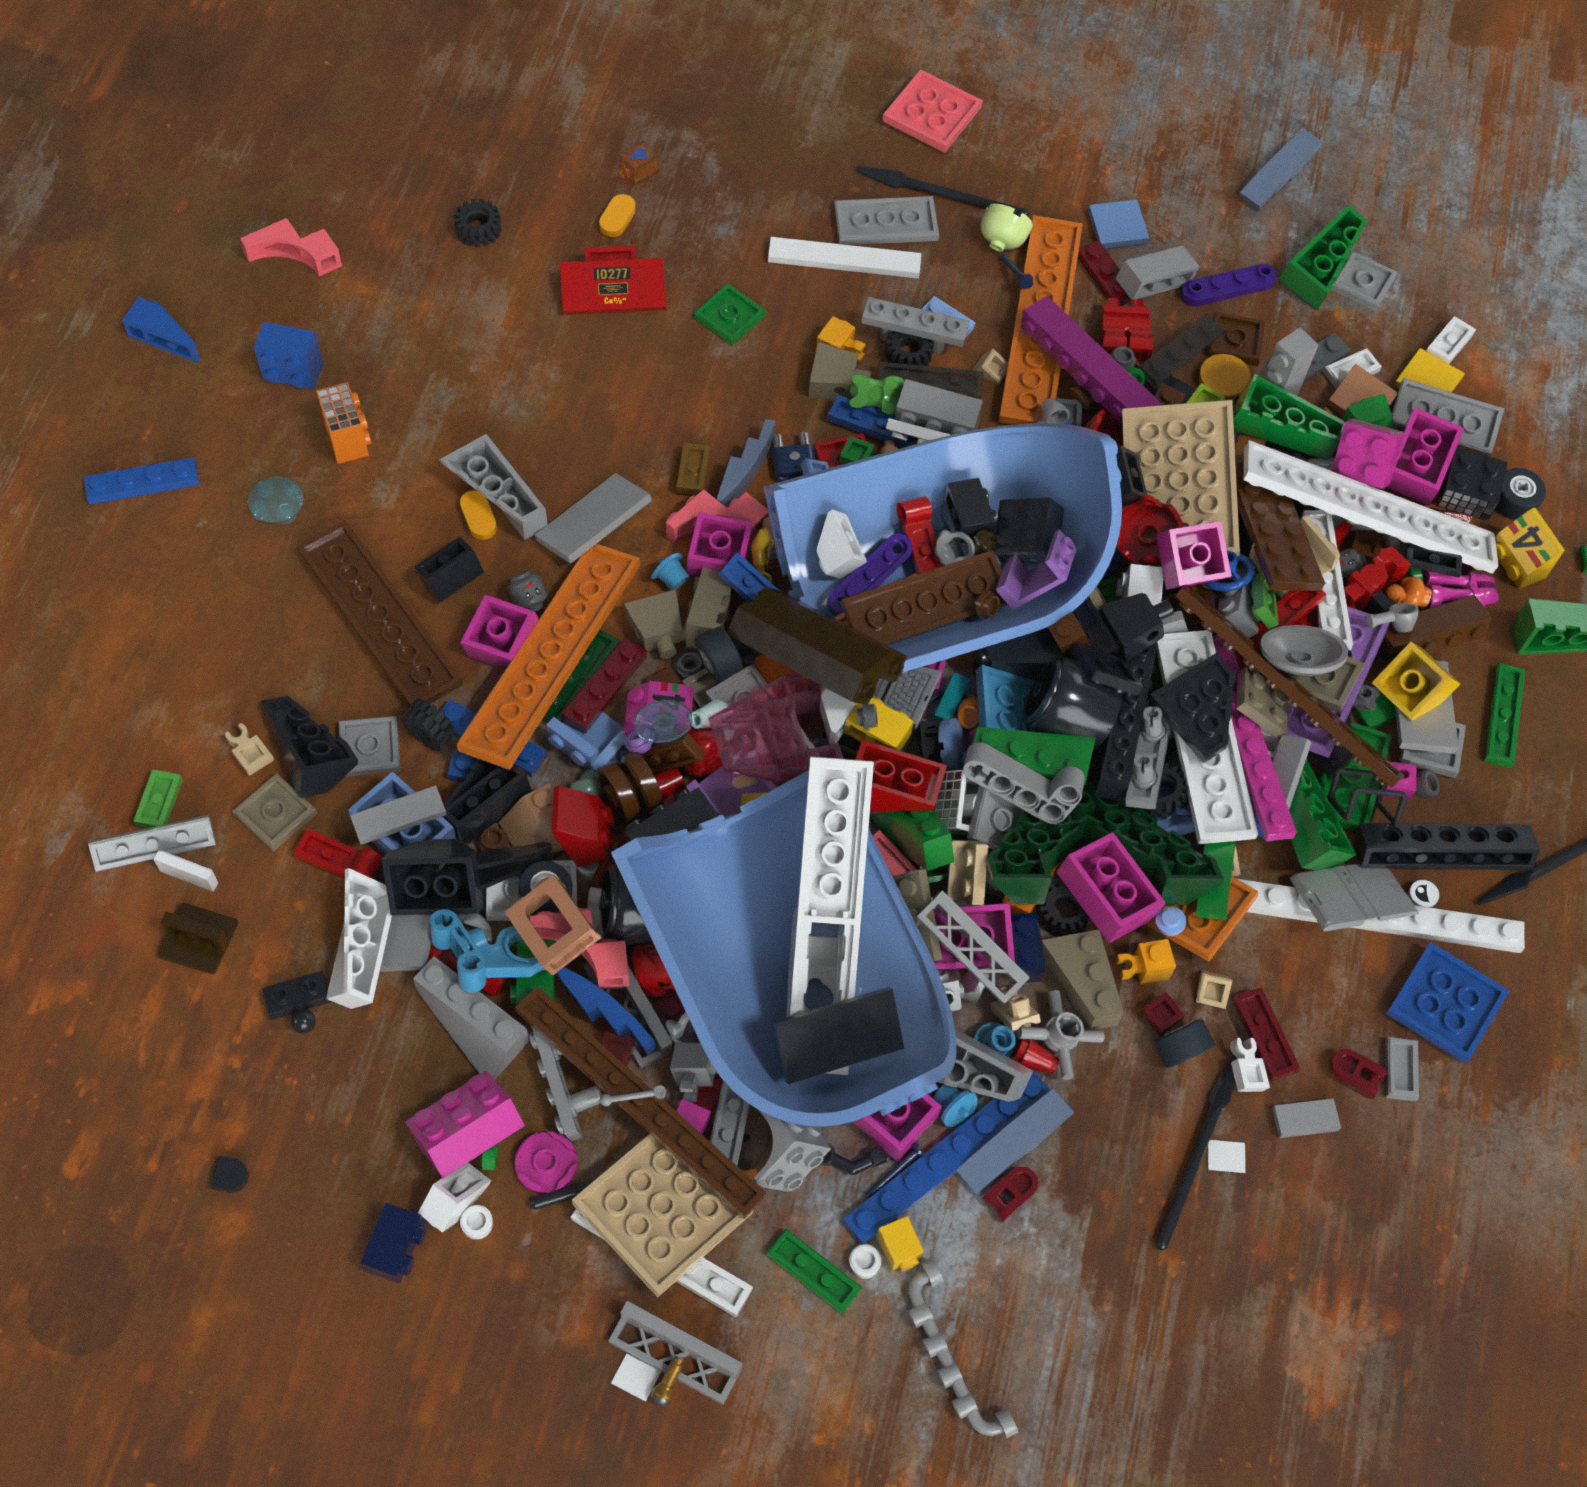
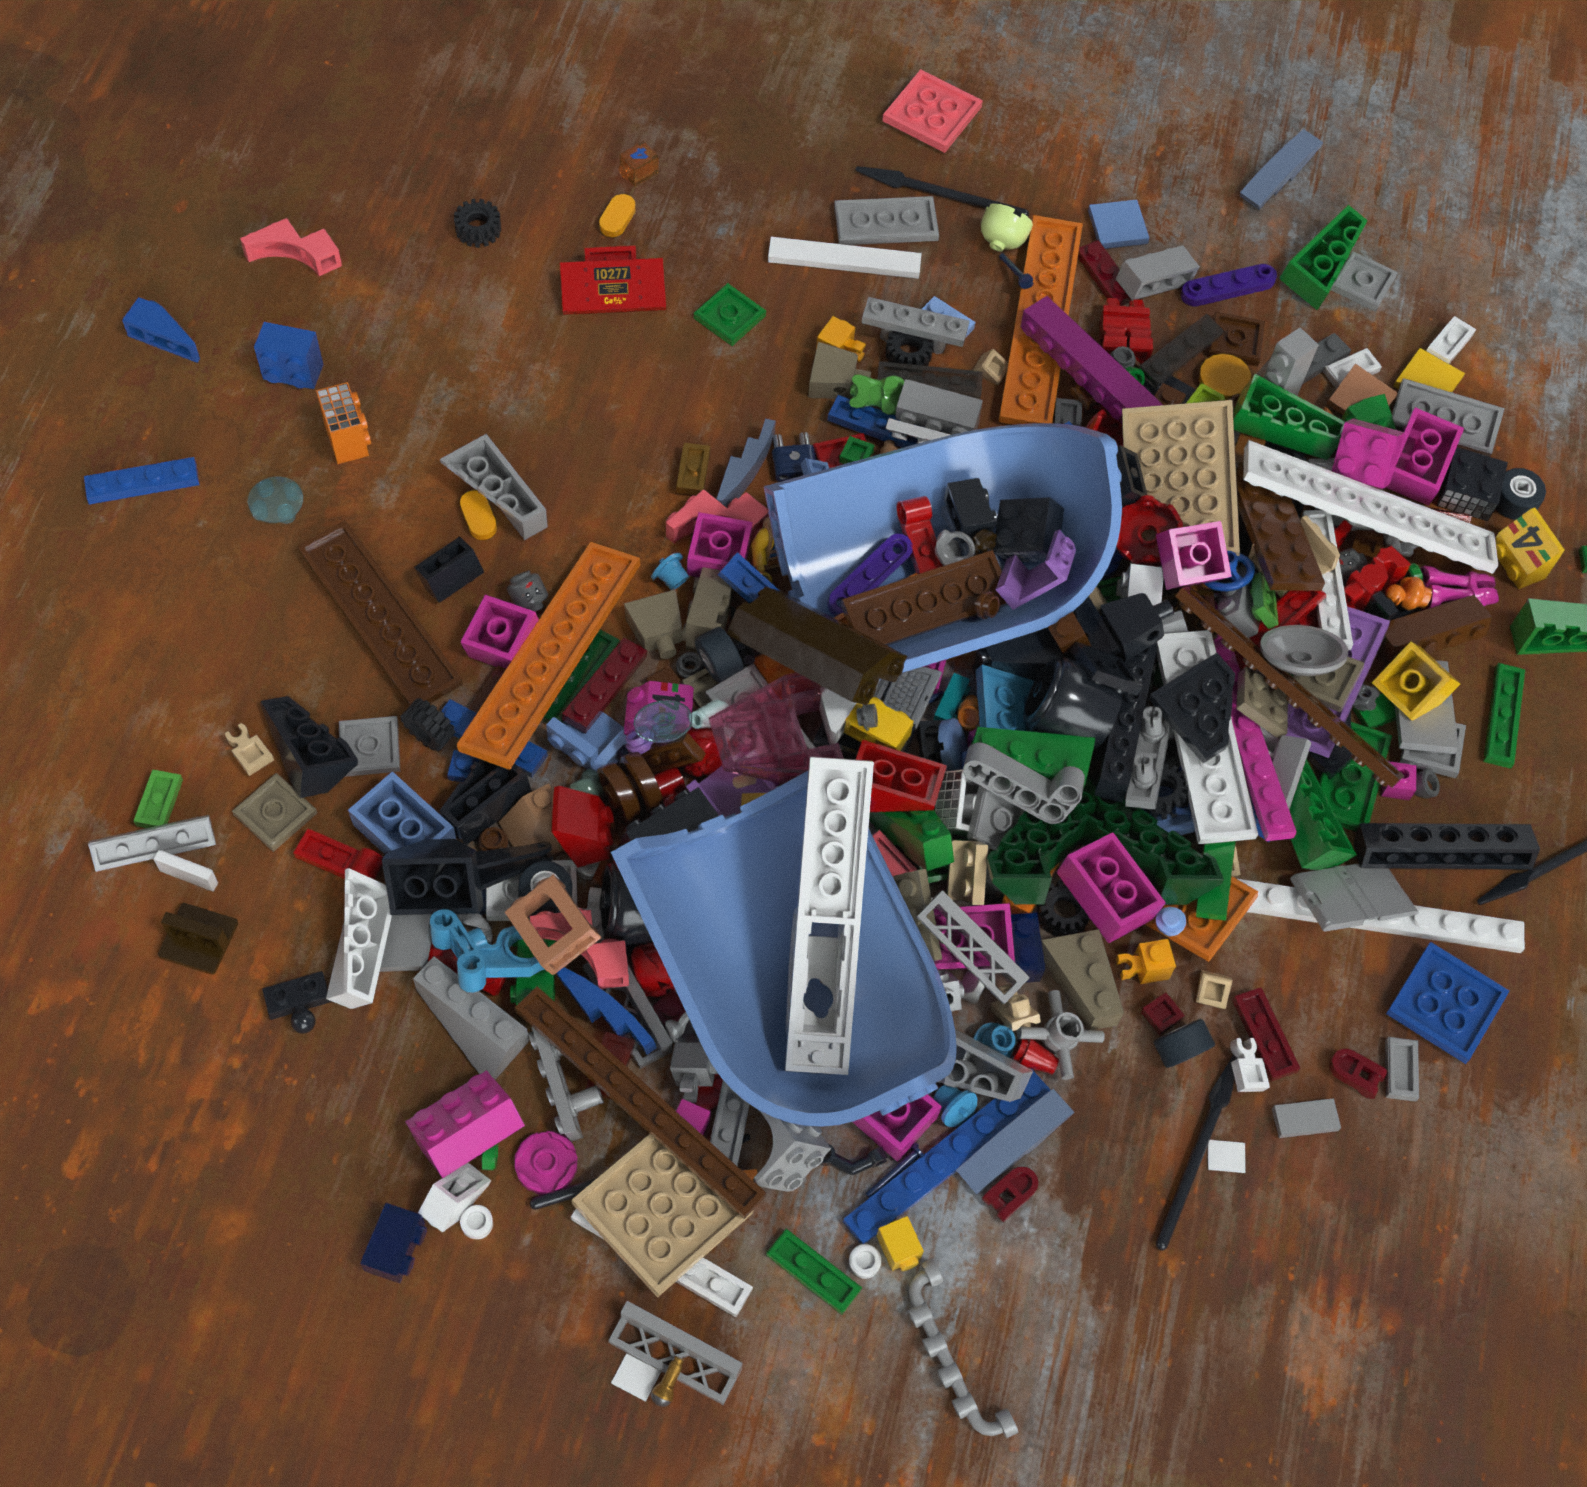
black tile [210,1156,249,1193] -> none
light grey tile [350,786,447,845] -> none
light grey tile [535,473,652,564] -> none
light grey hinge [600,1085,666,1106] -> none
black tile [773,987,904,1084] -> none
white slope [816,509,867,579] -> none
light grey bar [1037,398,1070,424] -> none
black piece [1328,768,1407,826] -> none
light grey bar [1366,603,1418,632] -> none
black slope [1403,543,1462,578] -> none
white tile [1407,880,1439,908] -> none

